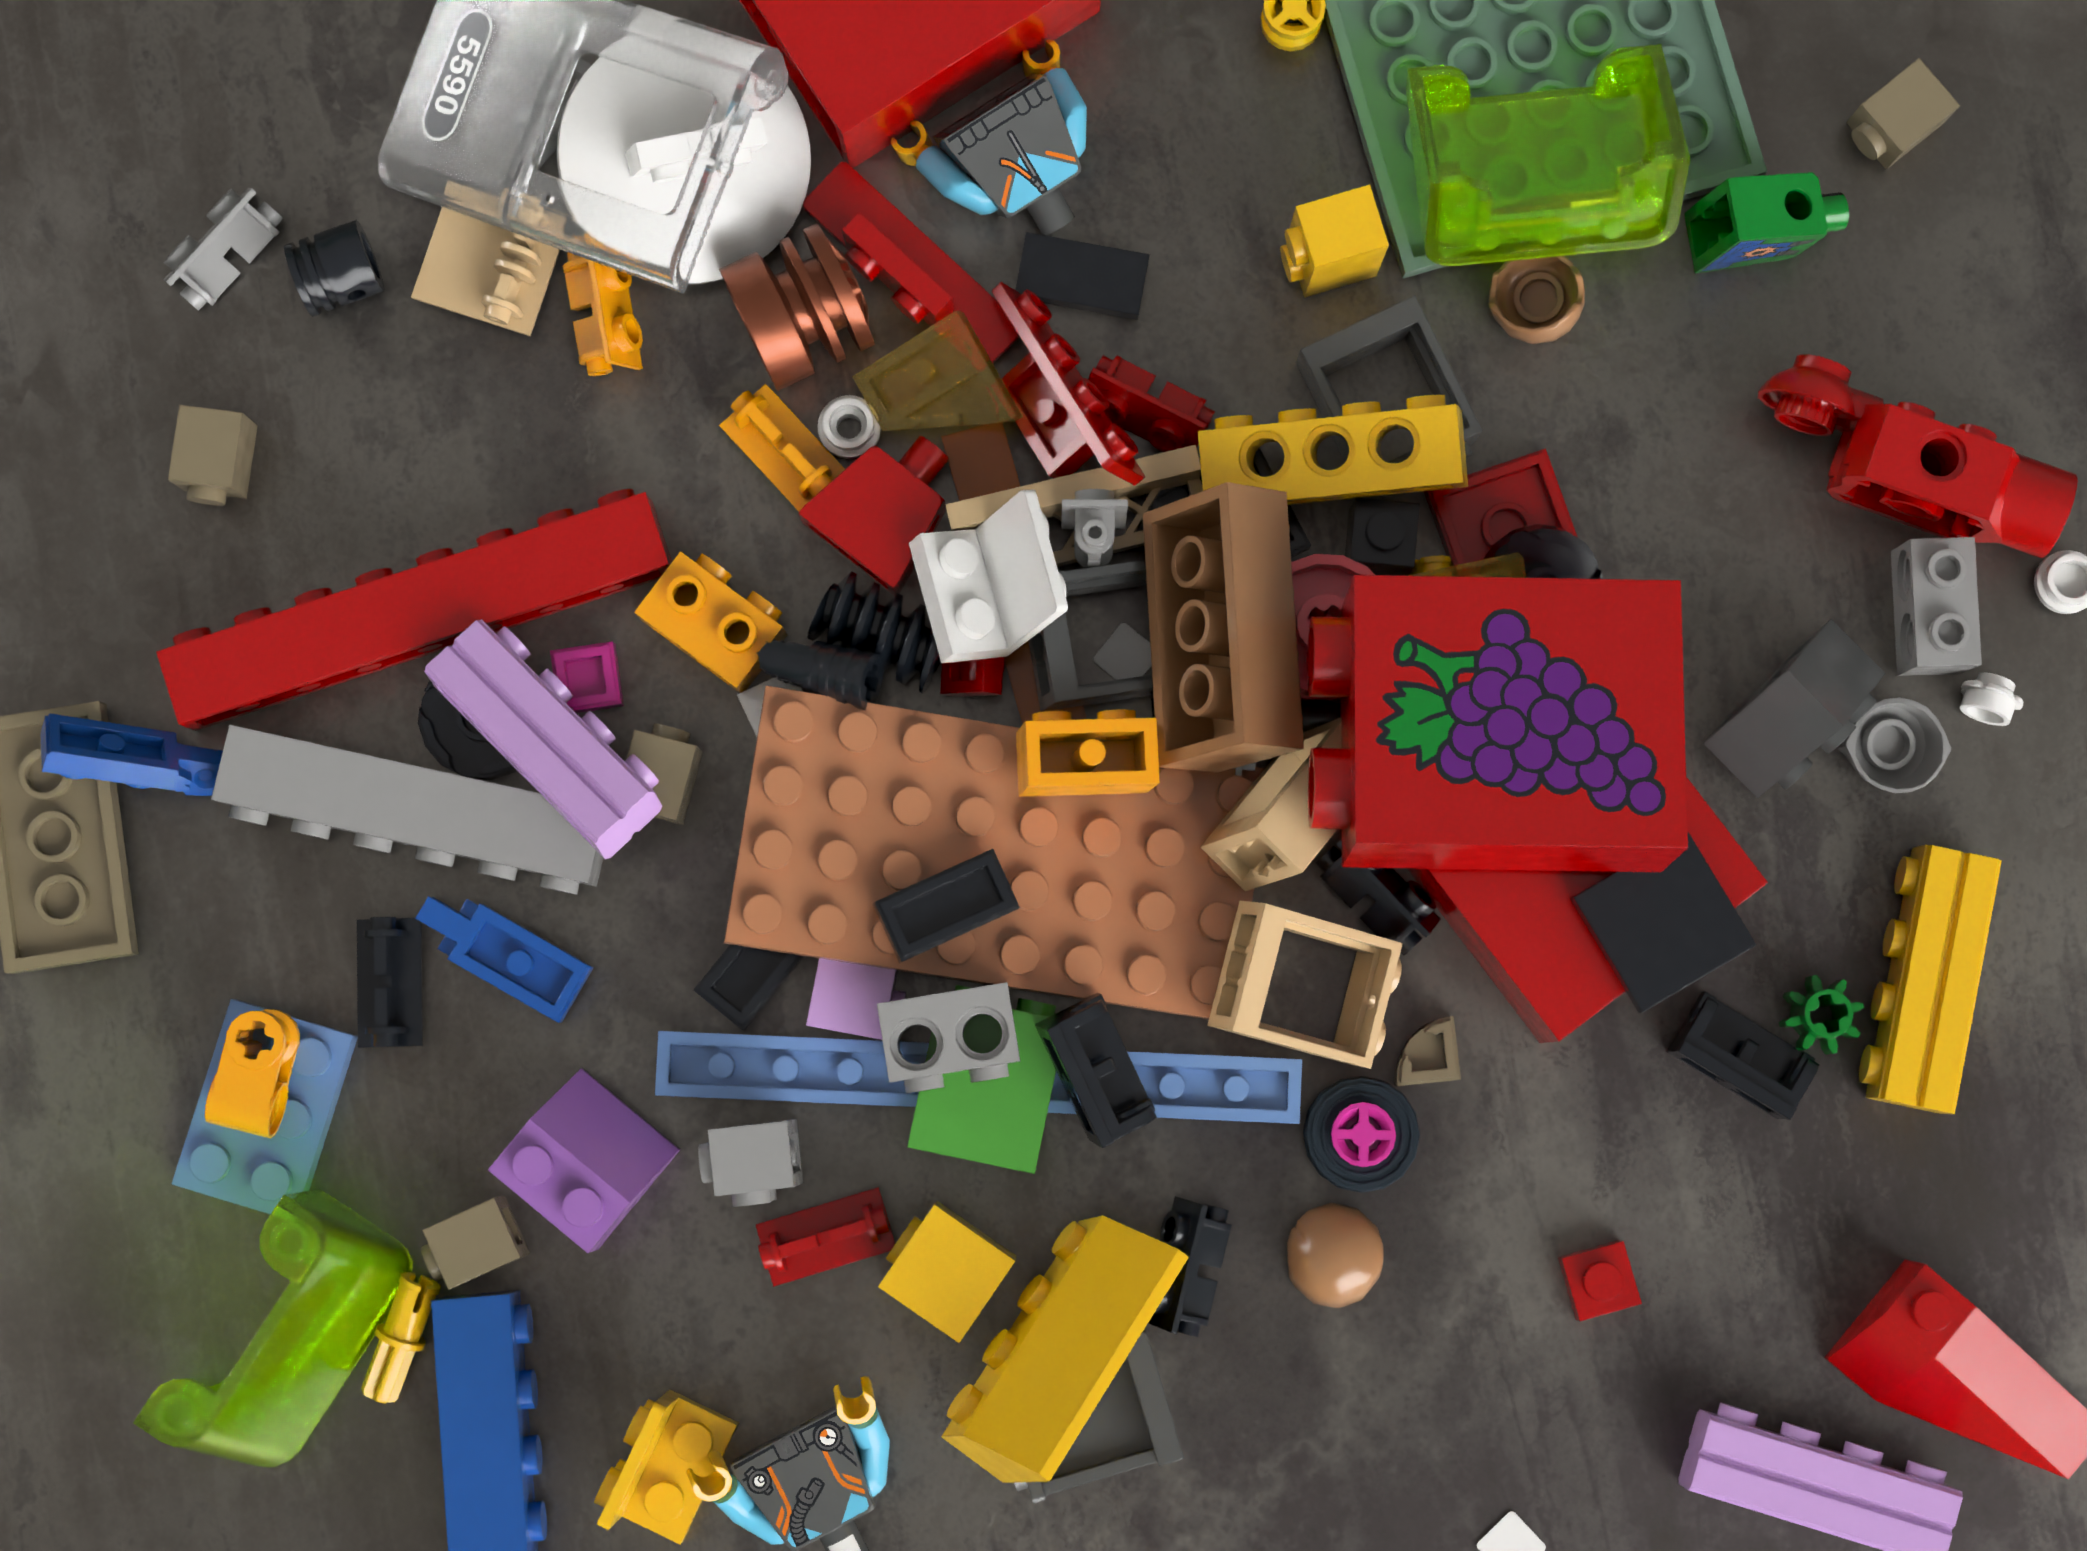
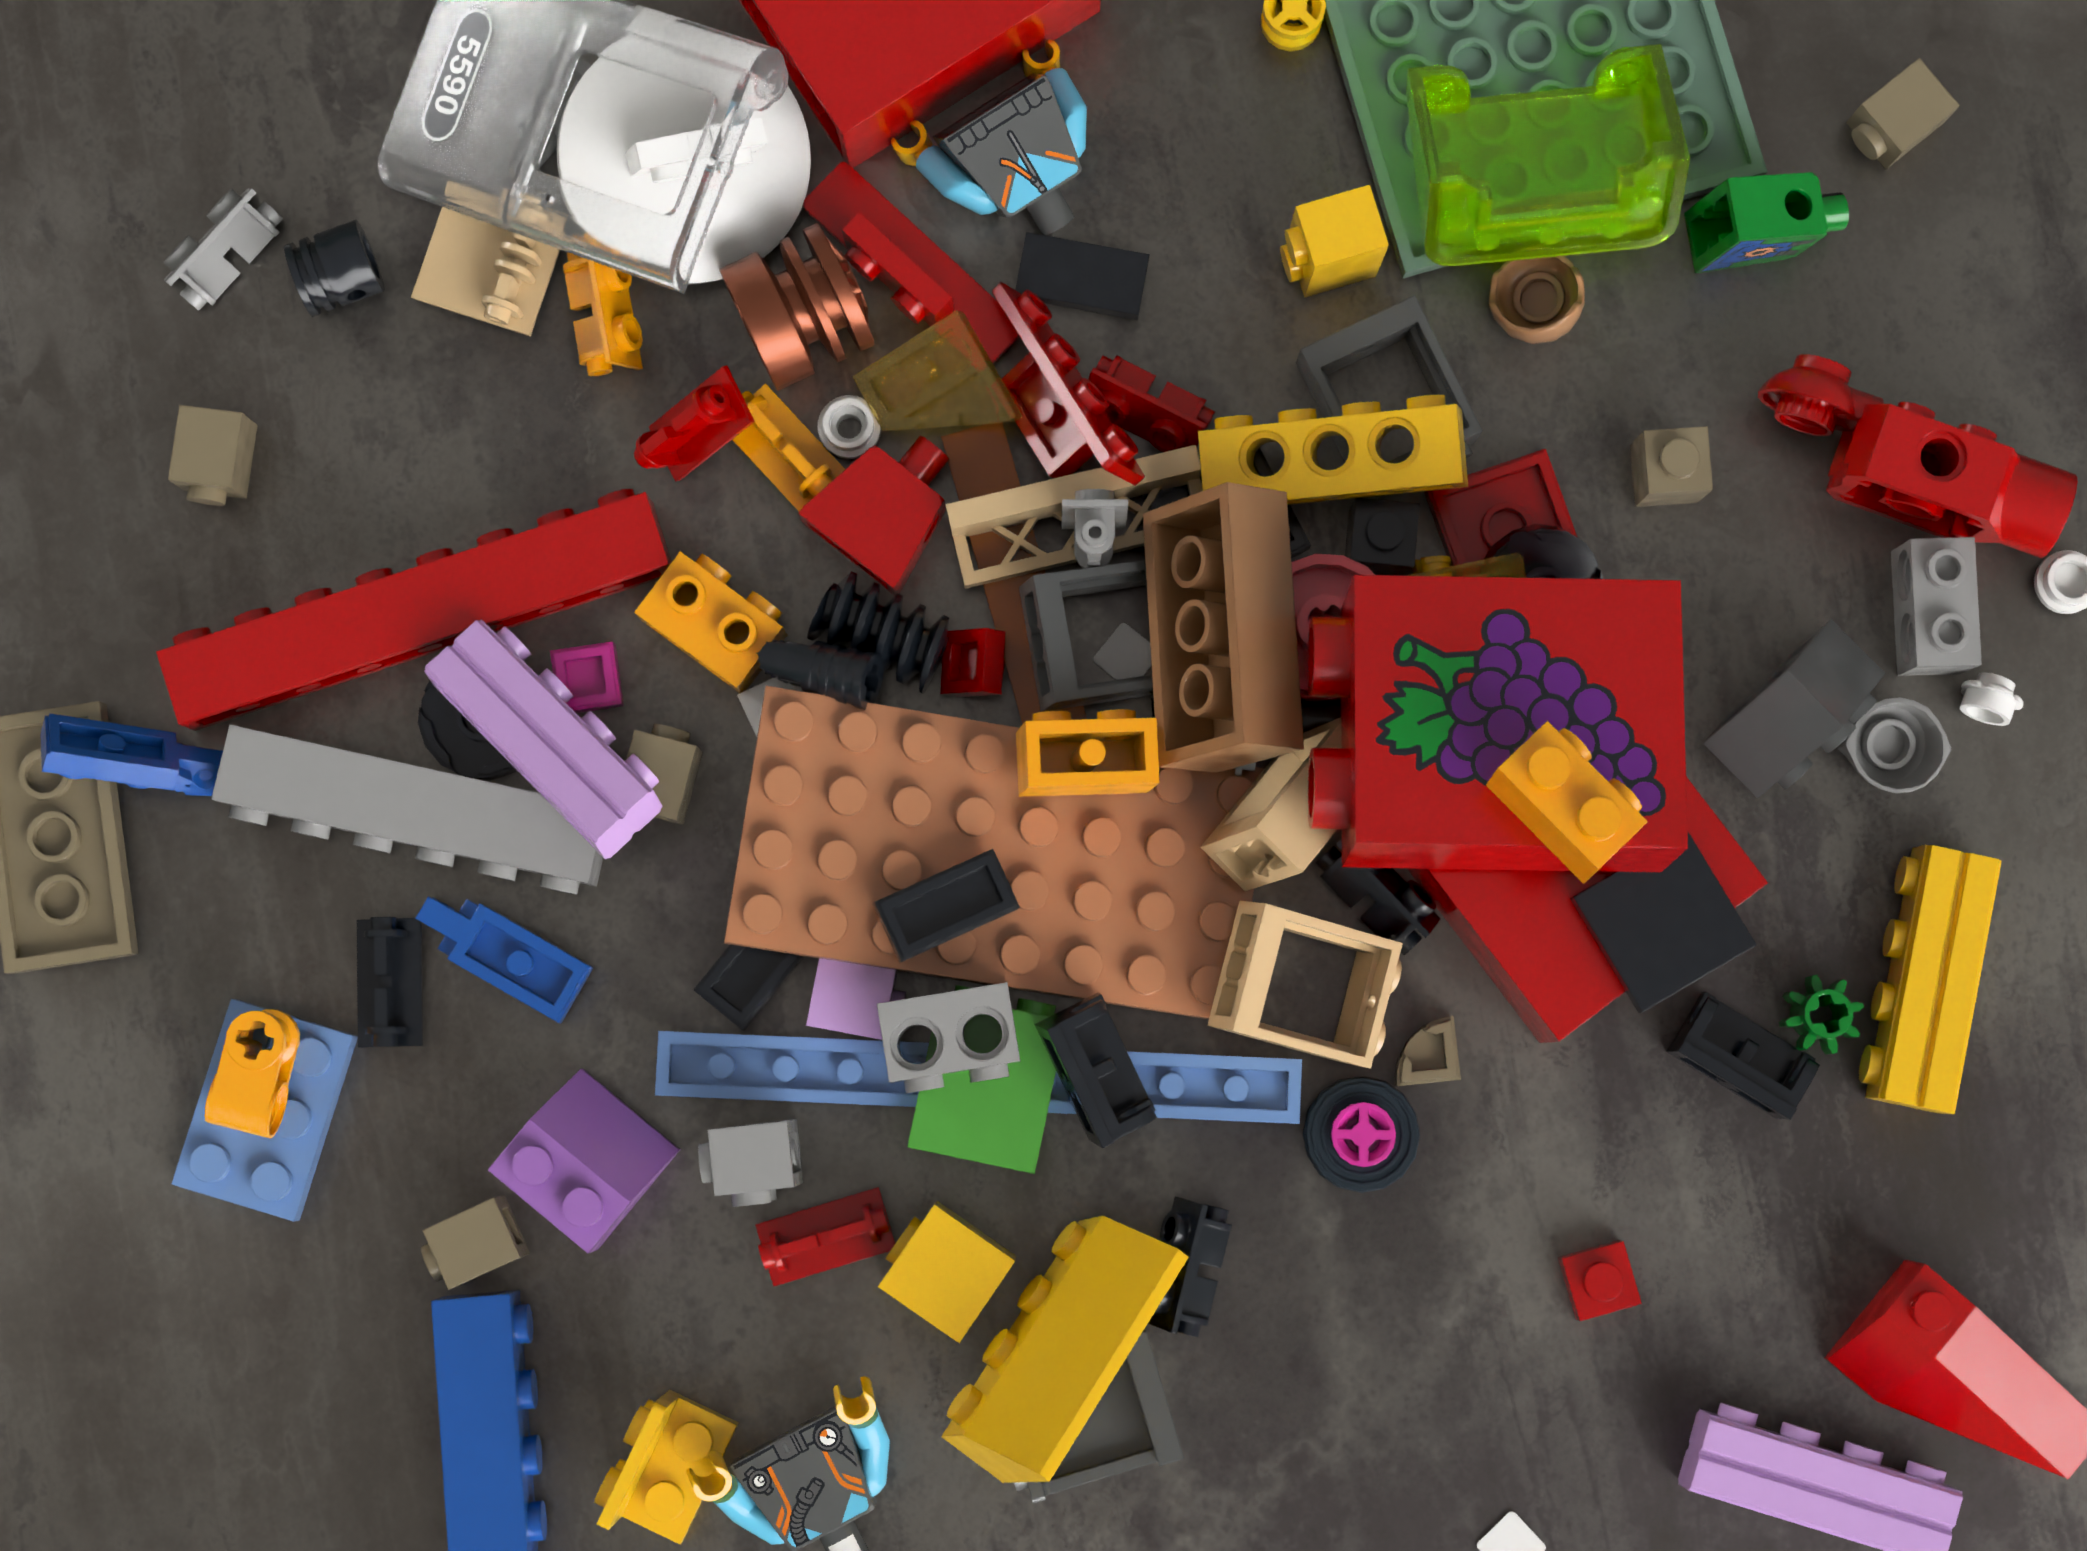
clear neon green windscreen [133,1189,413,1467] -> none
yellow axle [361,1272,441,1404] -> none
white bracket [909,489,1068,663] -> none
medium nougat hair [1287,1203,1384,1308] -> none
none -> red hinge [634,365,755,482]
none -> light orange brick [1486,721,1648,884]
none -> dark tan brick [1630,426,1713,507]

